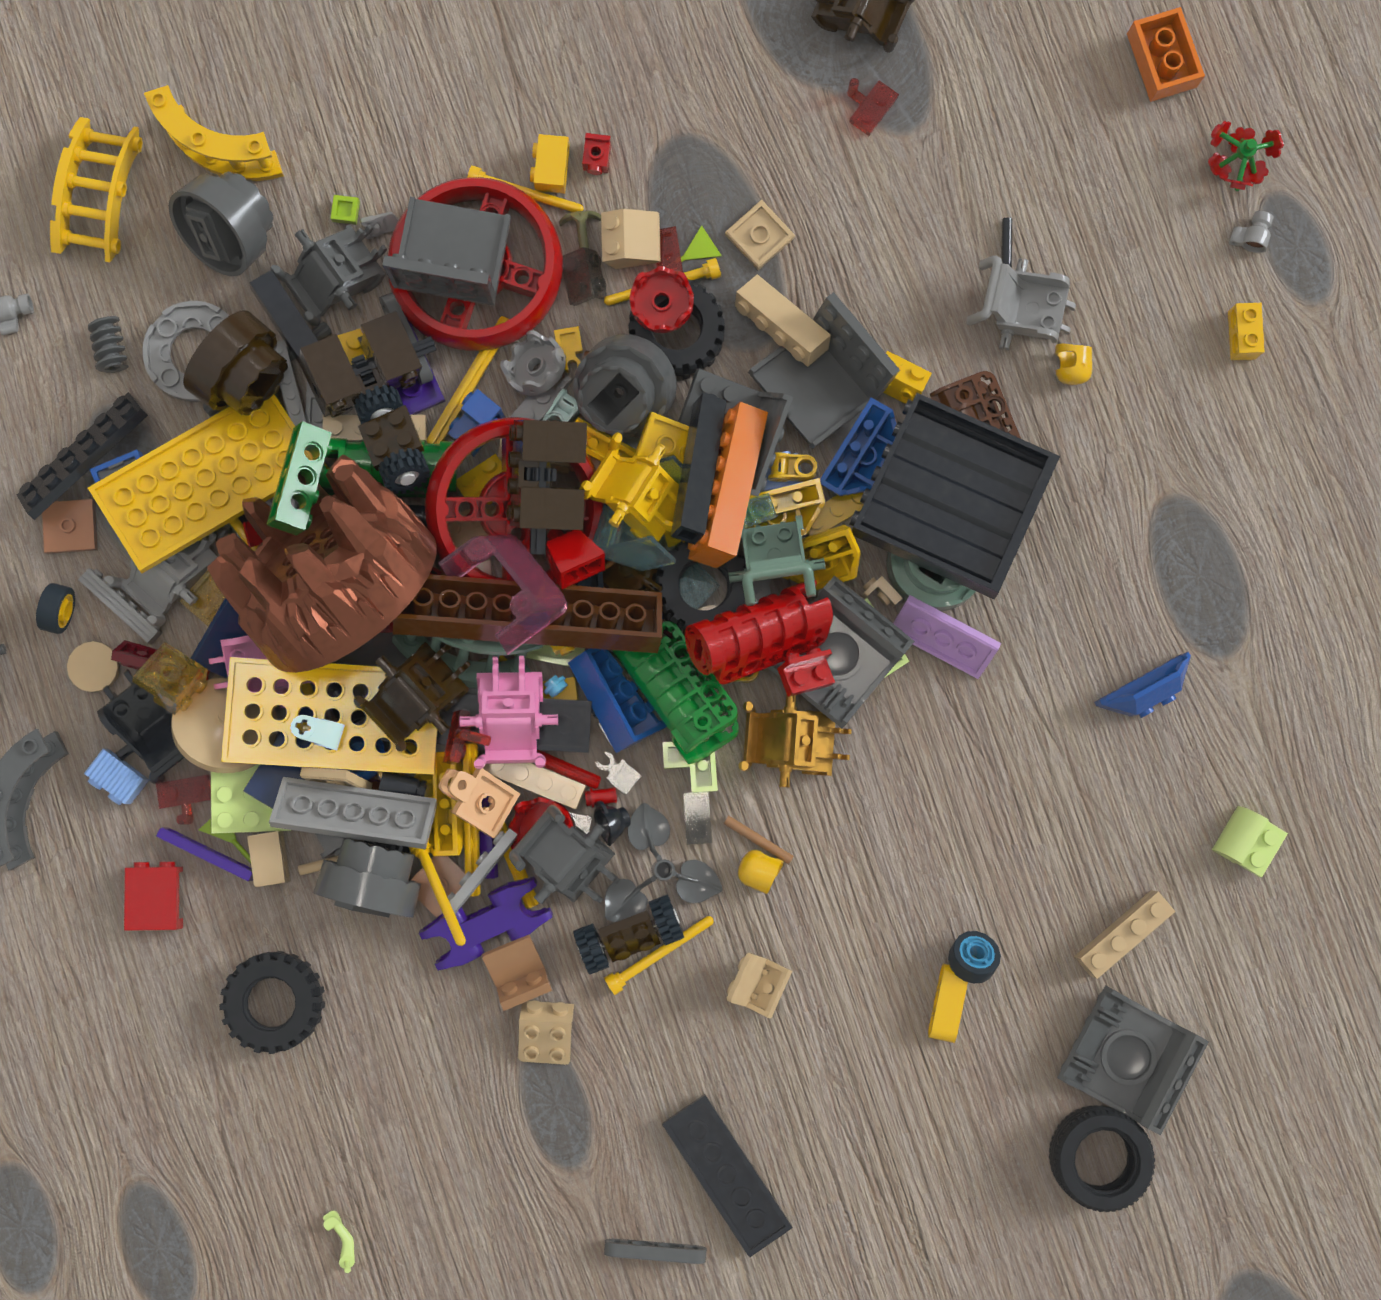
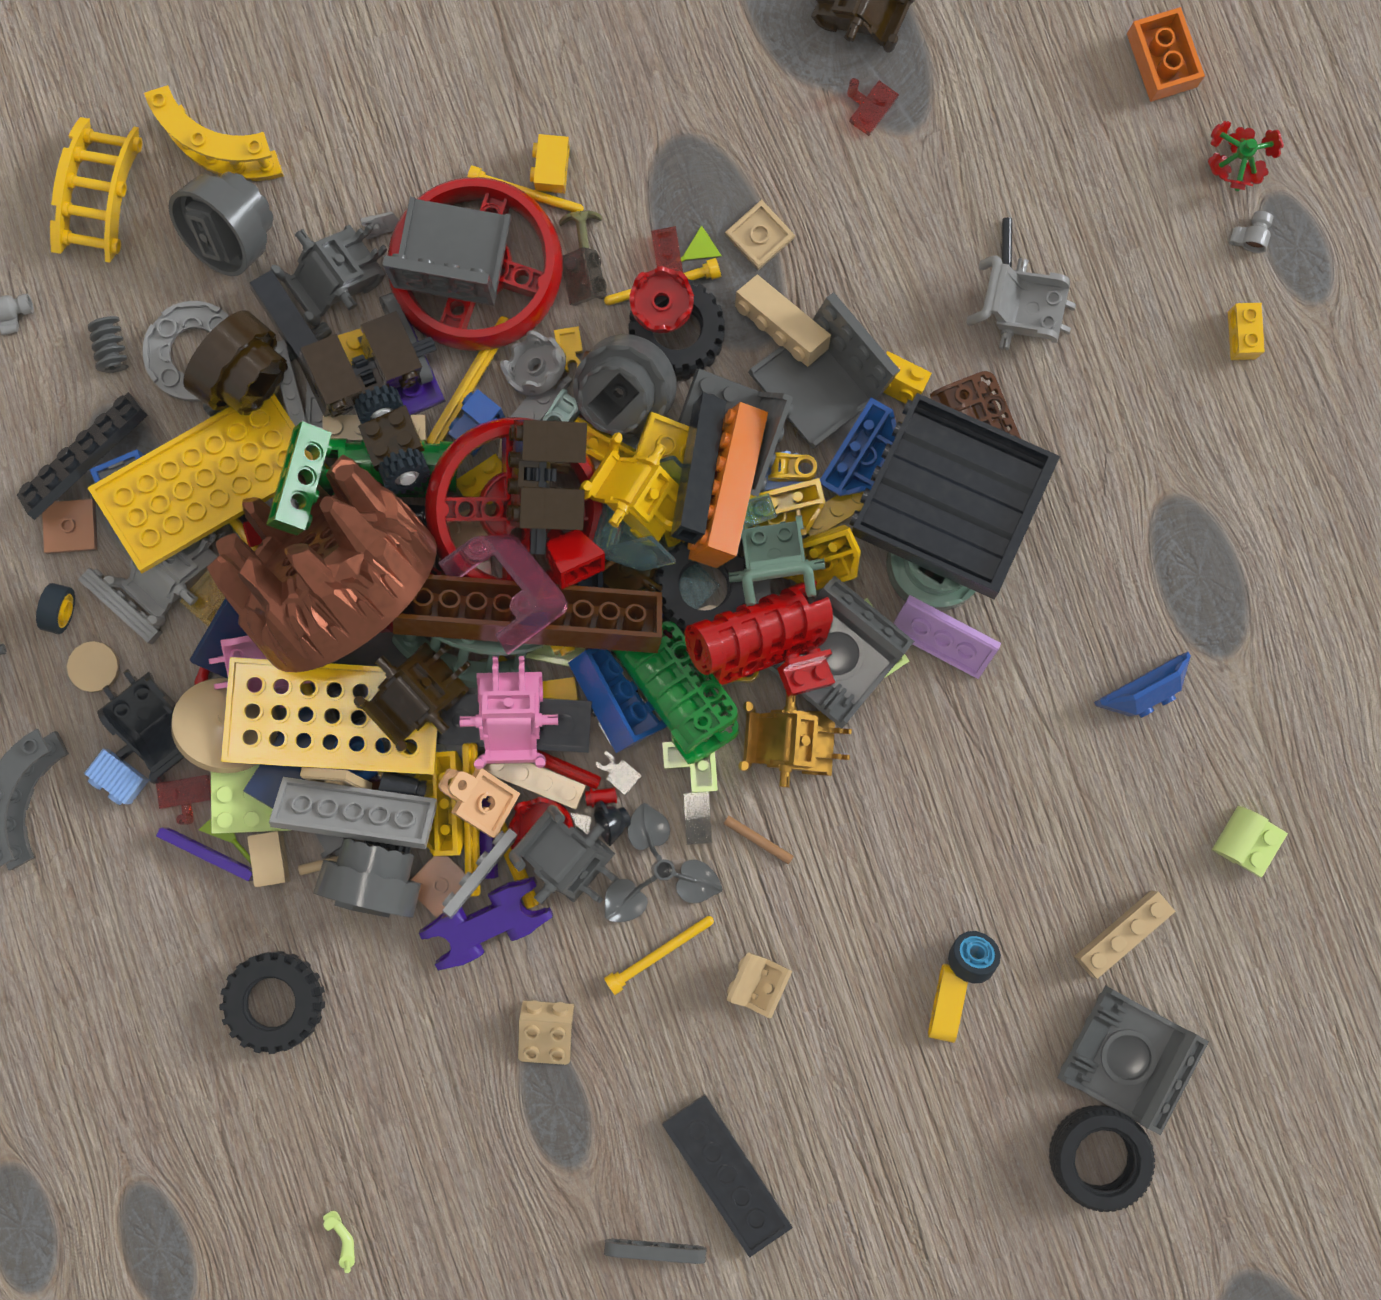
dark red bracket [111,640,173,678] -> none
red panel [124,862,183,931] -> none
clear yellow plate [132,642,208,715] -> none
light aqua piece [291,715,345,750] -> none
lime plate [330,195,360,225] -> none
yellow piece [409,840,466,946] -> none
clear red plate [443,710,491,765] -> none
medium nougat bracket [482,935,552,1011] -> none
medium azure plate [544,675,568,698] -> none
plate [573,894,684,975] -> none
red brick [582,133,611,175] -> none
tan slope [601,209,661,269] -> none
yellow helmet [738,850,784,894] -> none
tan bracket [862,576,903,607] -> none
yellow helmet [1055,343,1092,385] -> none

